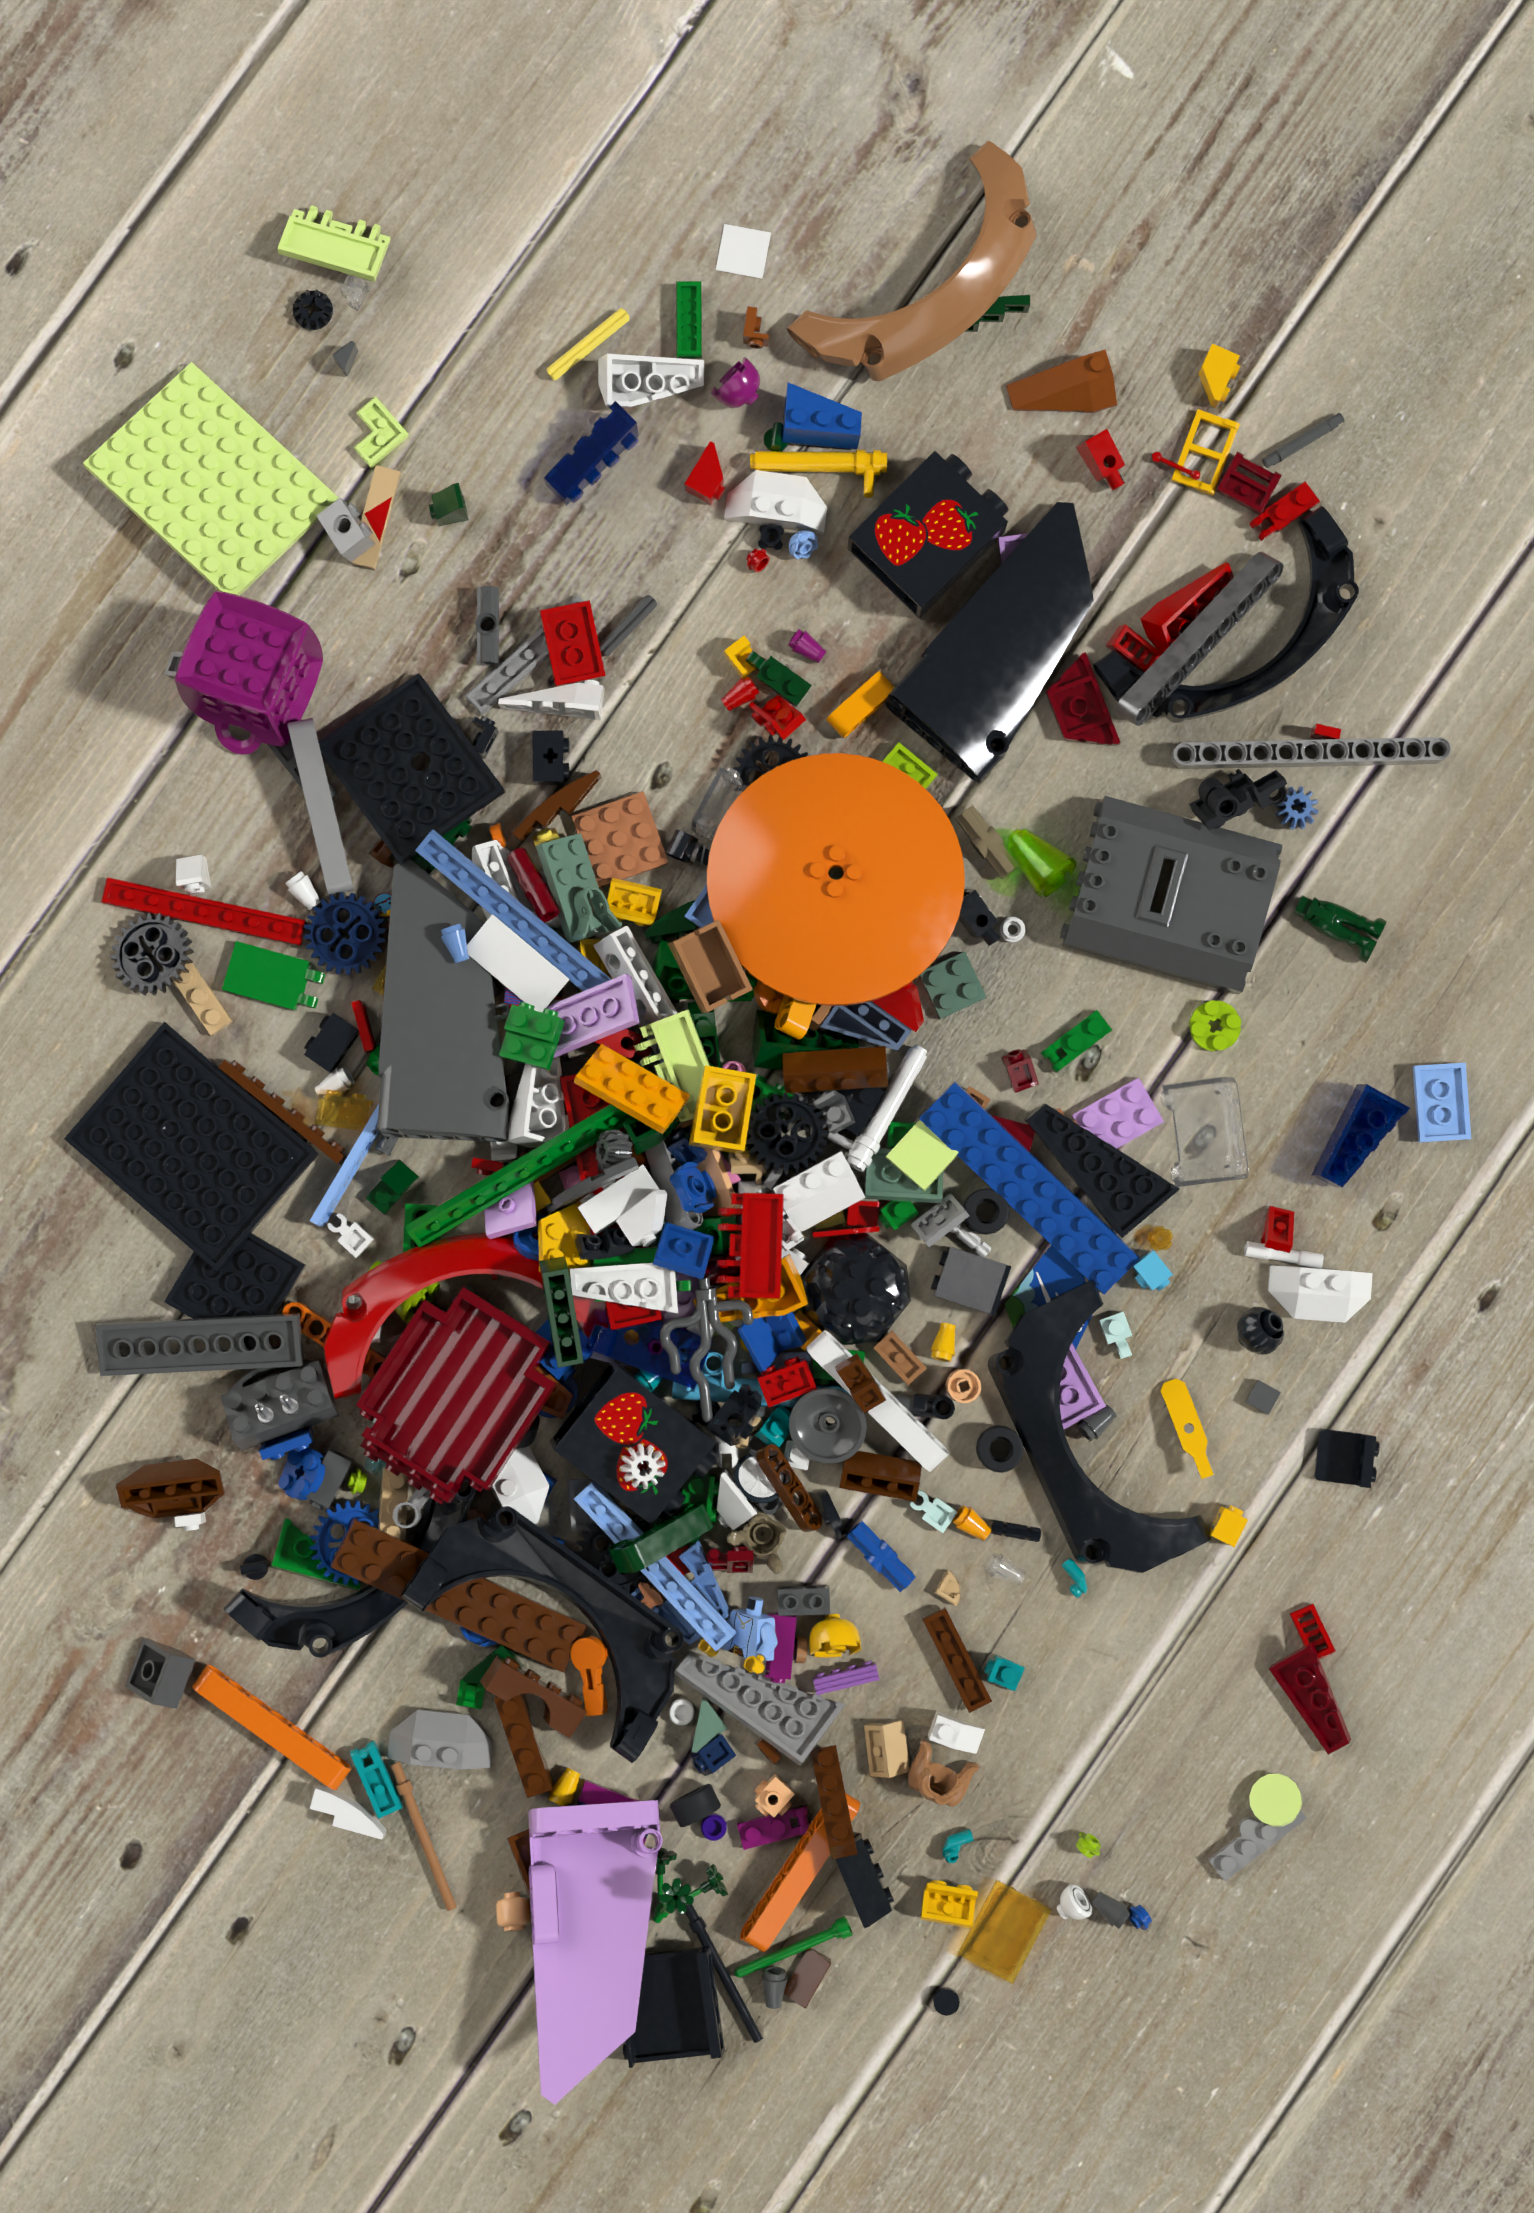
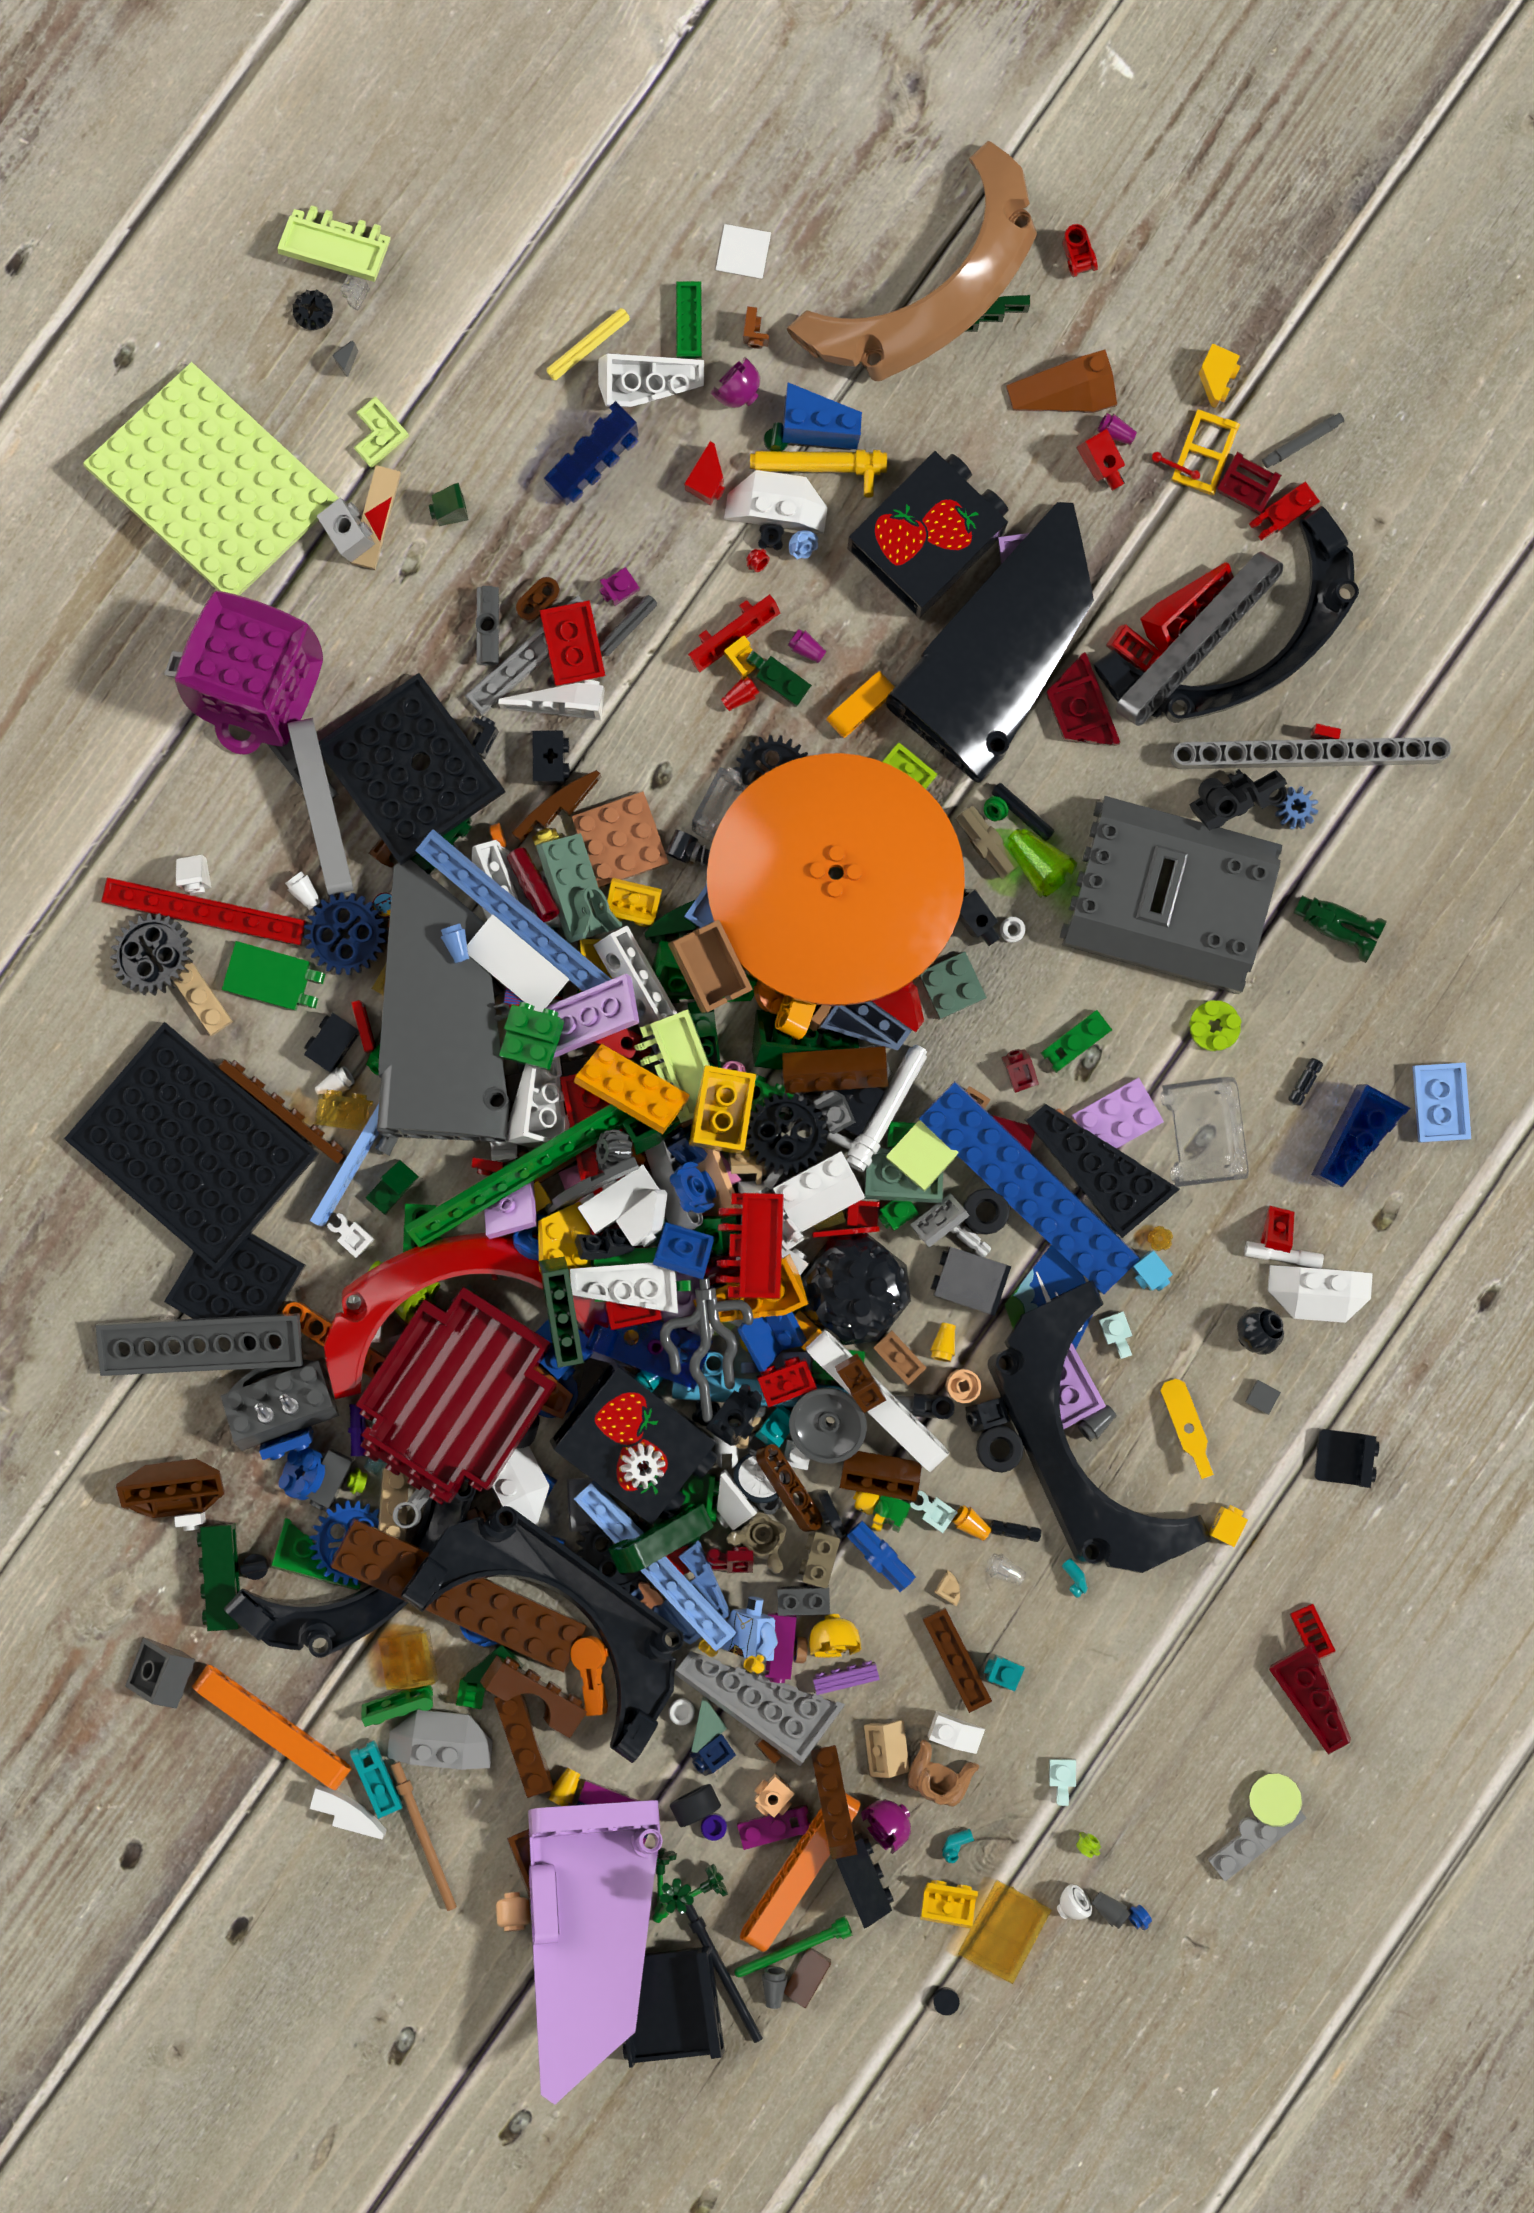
red bracket [748,694,806,740] -> none
none -> dark green brick [197,1523,242,1632]
none -> dark purple pin [348,1404,366,1456]
none -> green plate [361,1683,433,1727]
none -> clear yellow slope [378,1629,438,1690]
none -> reddish brown plate [516,577,560,622]
none -> magenta bracket [599,567,640,606]
none -> red hinge [688,594,780,673]
none -> dark tan bracket [798,1530,840,1588]
none -> piece [853,1491,911,1533]
none -> magenta cylinder [861,1799,911,1854]
none -> black bracket [965,1397,1010,1432]
none -> green plate [984,796,1009,821]
none -> black axle [991,783,1055,841]
none -> light aqua plate [1049,1759,1076,1806]
none -> red piece [1062,224,1098,278]
none -> magenta cone [1097,413,1137,445]
none -> black axle [1288,1058,1323,1106]

